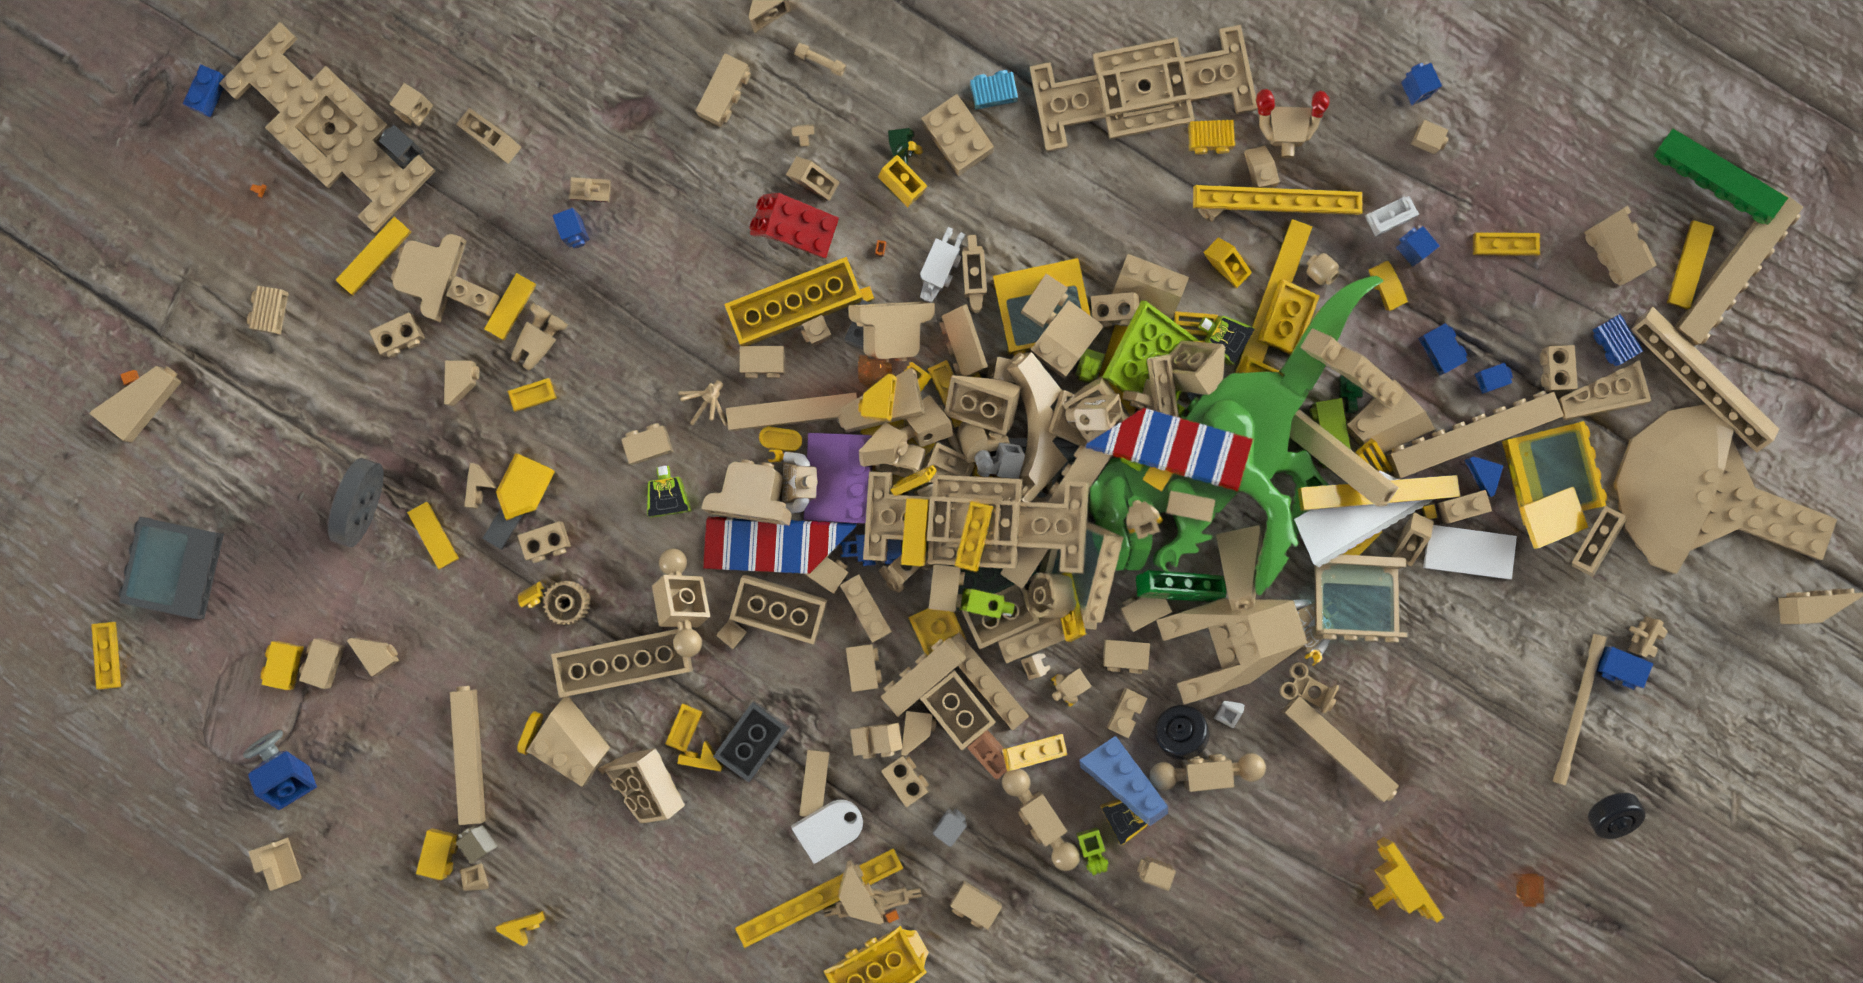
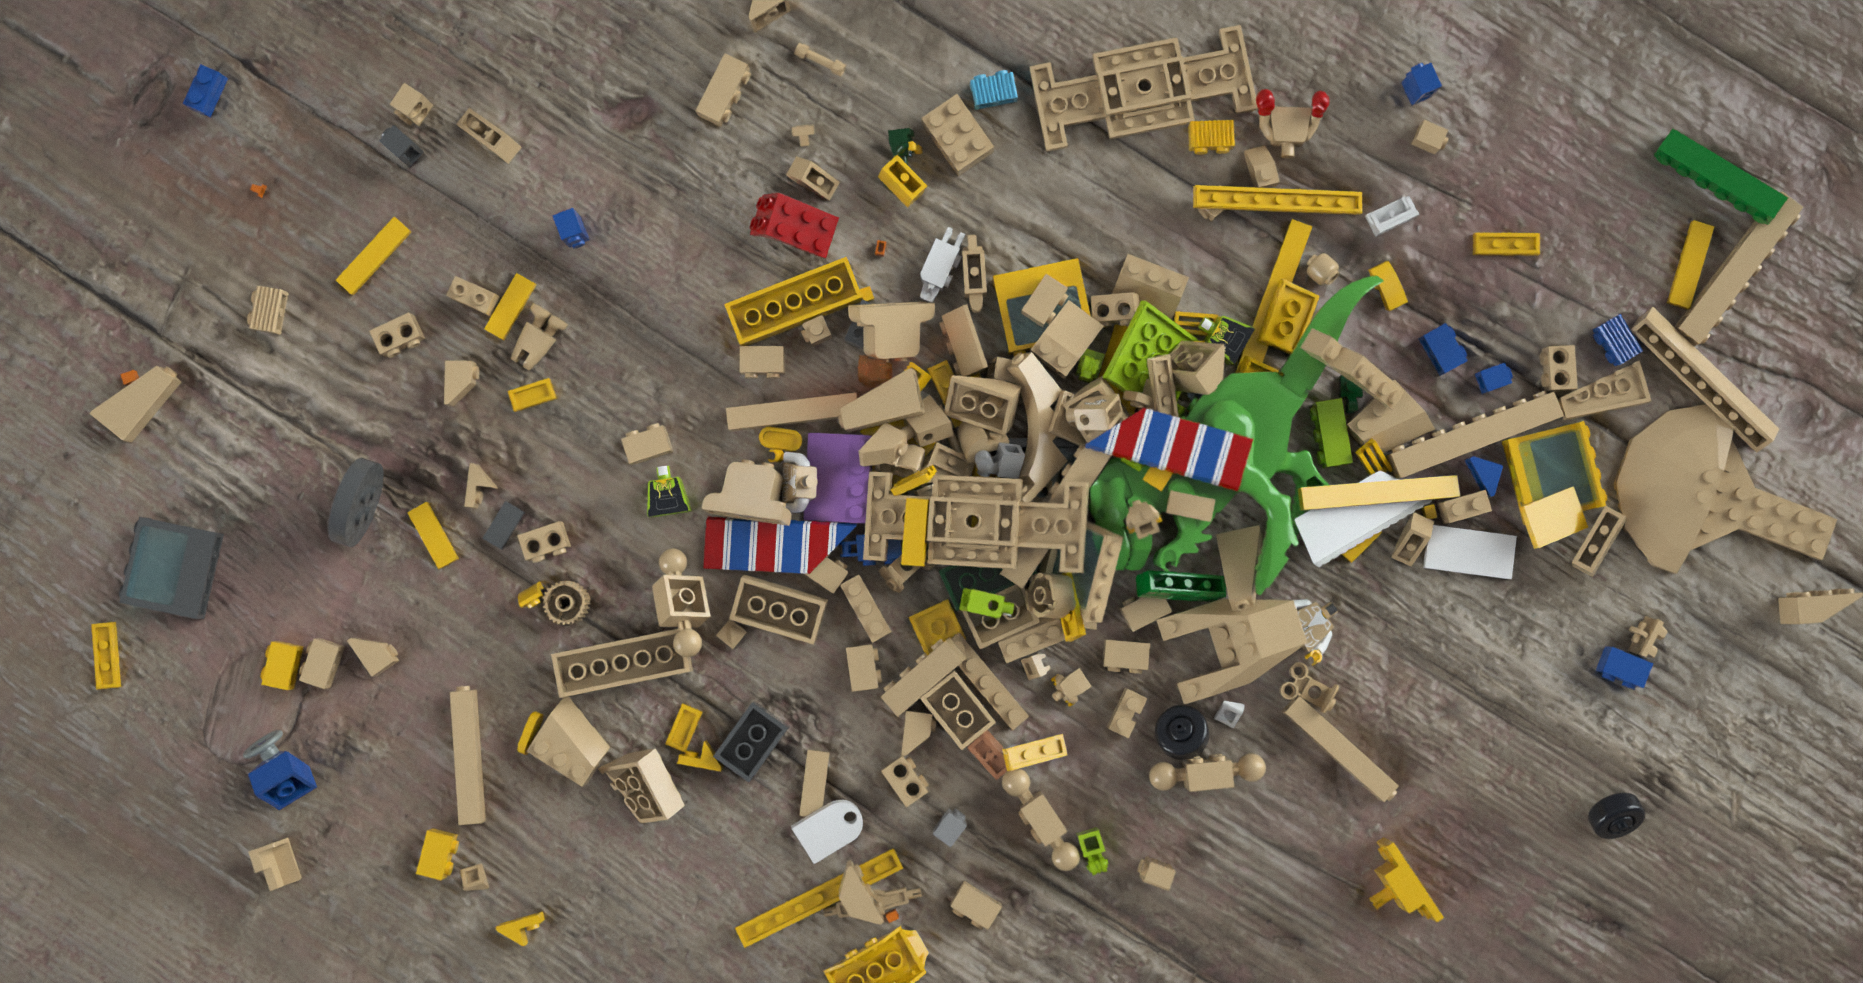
tan piece [219,22,435,233] -> none
tan brick [391,234,466,323] -> none
dark tan brick [456,825,498,864] -> none
yellow tile [496,453,555,521] -> none
tan hips [569,177,611,203] -> none
tan plant [678,380,728,426] -> none
tan brick [850,723,902,759] -> none
yellow slope [858,374,897,421] -> none
tan brick [929,564,965,612] -> none
yellow tile [954,501,993,572] -> none
medium blue wedge [1079,736,1168,826] -> none
black torso [1100,799,1148,845] -> none
yellow slope [1203,237,1252,288] -> none
tan brick [1289,410,1399,507] -> none
clear light blue panel [1314,554,1407,643] -> none
blue brick [1396,226,1440,267] -> none
clear orange window [1513,873,1544,907] -> none
tan piece [1552,634,1607,785] -> none
tan wedge [1584,206,1656,286] -> none

